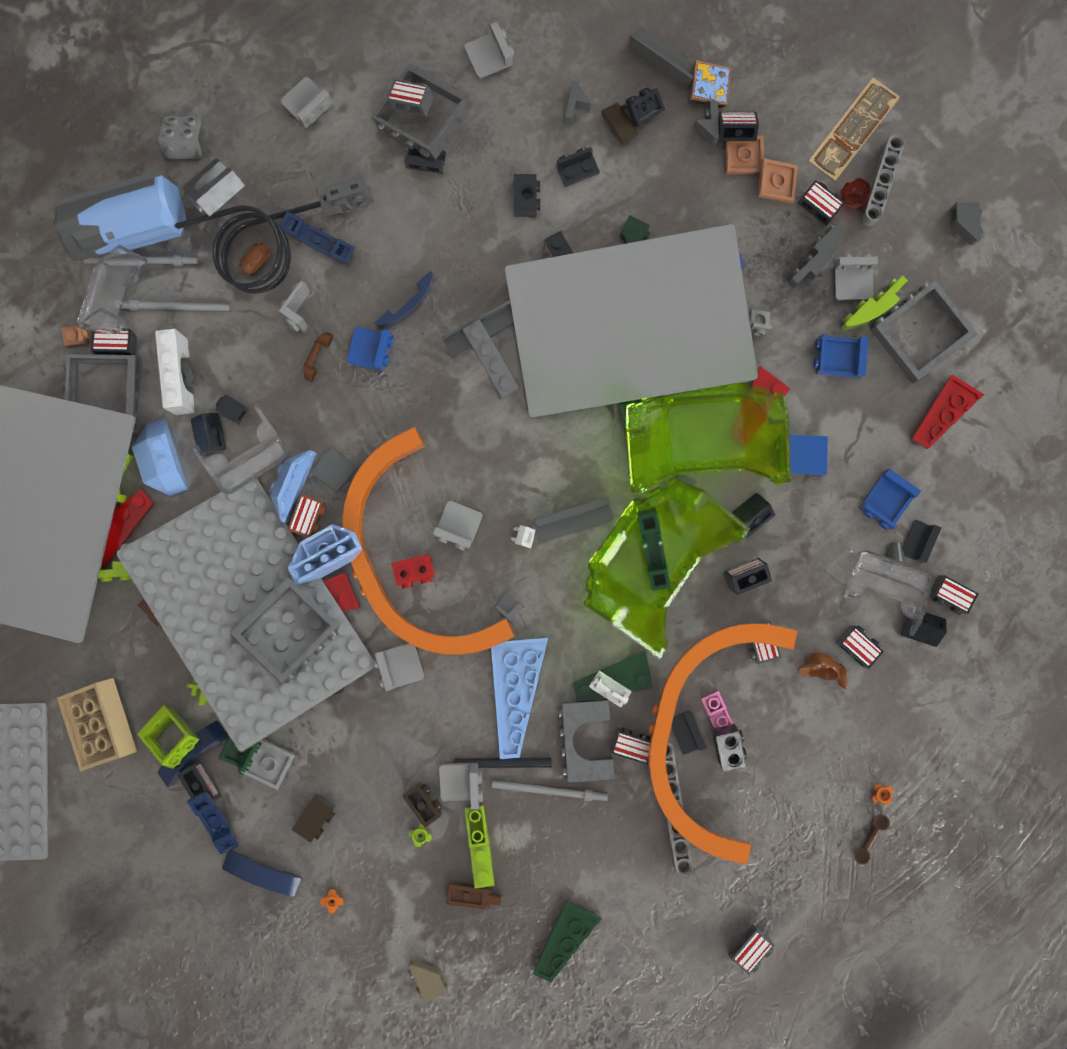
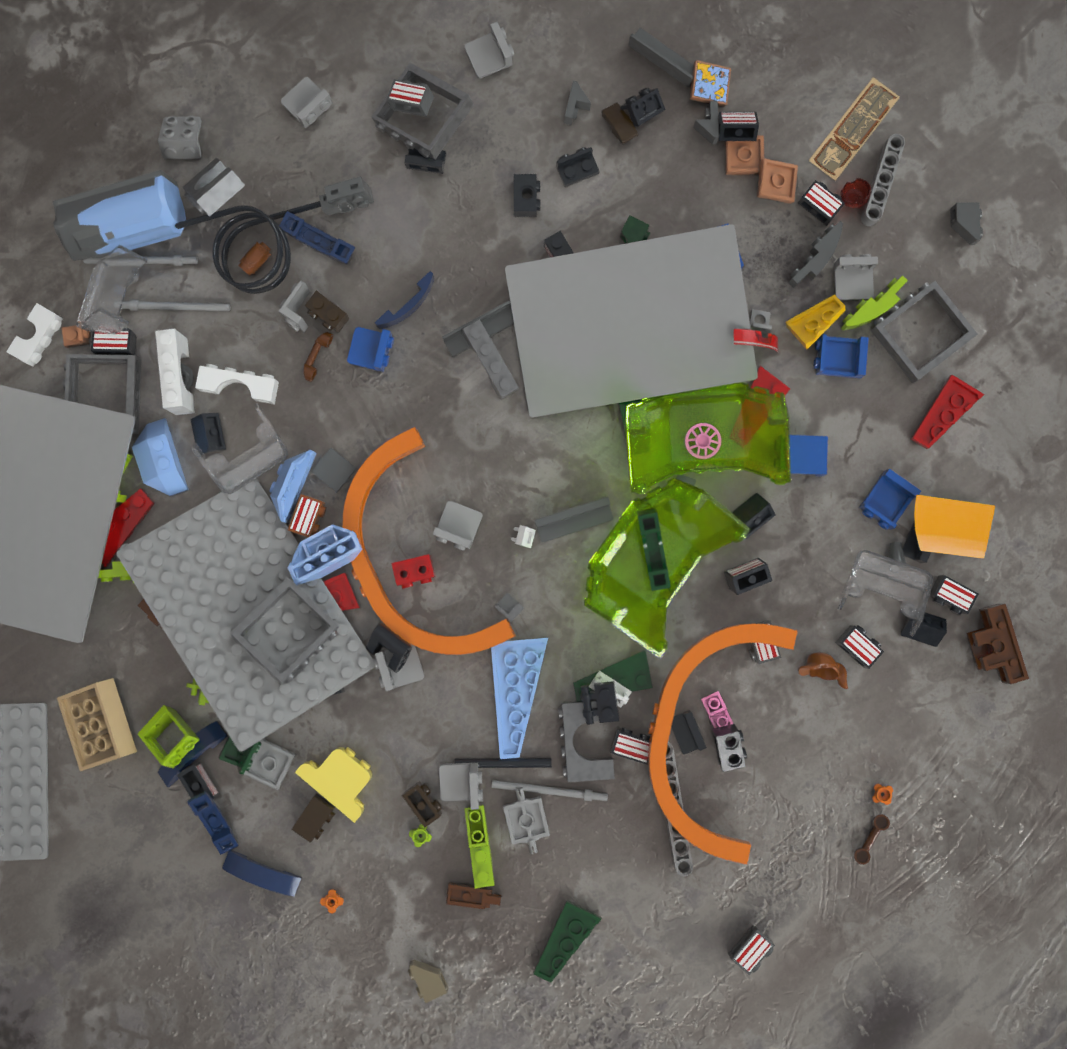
black brick [215,394,249,425] -> none
none -> white arch [6,303,63,367]
none -> white arch [195,364,279,404]
none -> light yellow brick [295,747,372,823]
none -> dark brown brick [305,290,350,333]
none -> black connector [366,623,412,673]
none -> light grey plate [503,787,550,854]
none -> black plate [580,681,620,725]
none -> bright pink wheel [685,423,721,459]
none -> red sticker [734,329,778,352]
none -> yellow wing [786,294,846,350]
none -> light orange sticker [914,495,995,558]
none -> reddish brown piece [966,604,1029,684]

